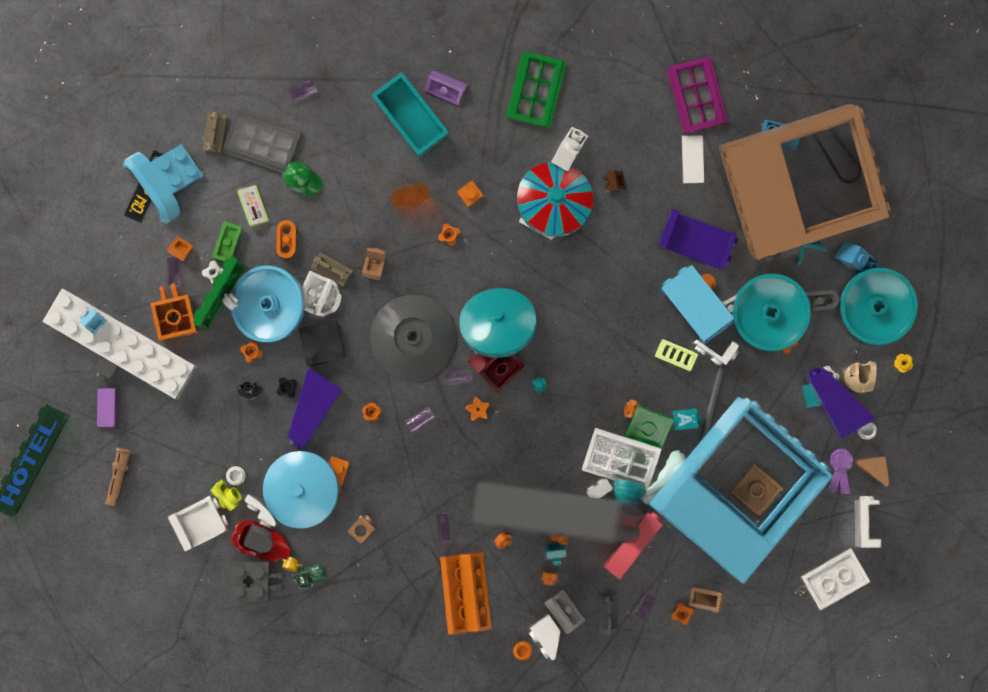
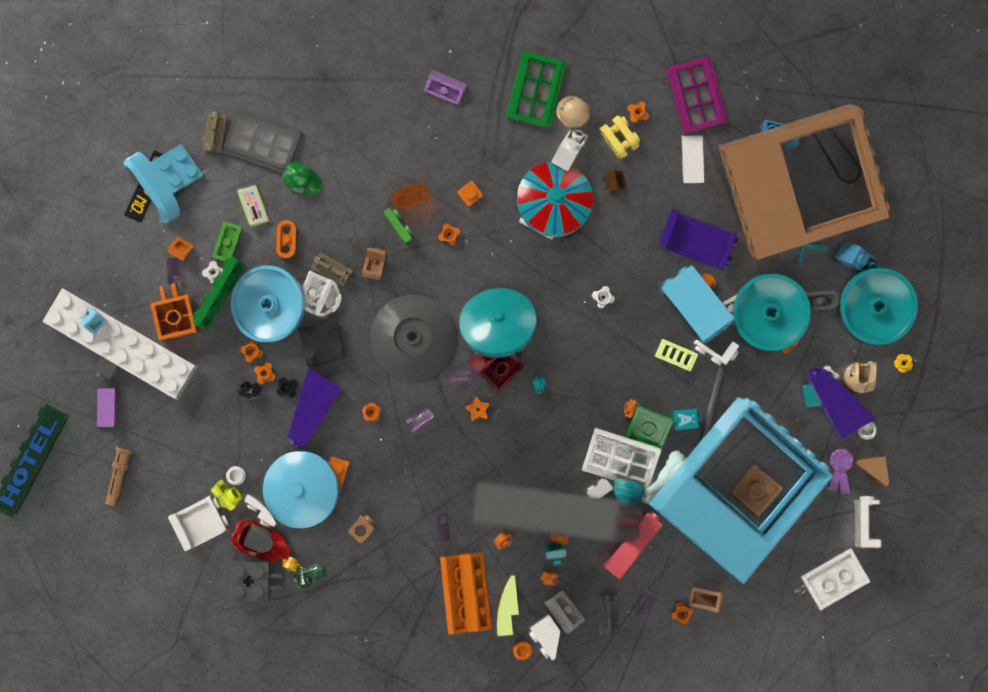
white plate [221,293,239,310] -> none
clear purple piece [288,79,317,99] -> none
teal piece [371,72,449,159] -> none
none -> orange plate [254,363,275,384]
none -> bright green plate [383,208,413,245]
none -> yellowish green slope [497,575,519,636]
none -> tan helmet [556,96,590,128]
none -> white plate [592,286,615,309]
none -> light yellow brick [599,116,641,160]
none -> orange plate [627,101,649,123]

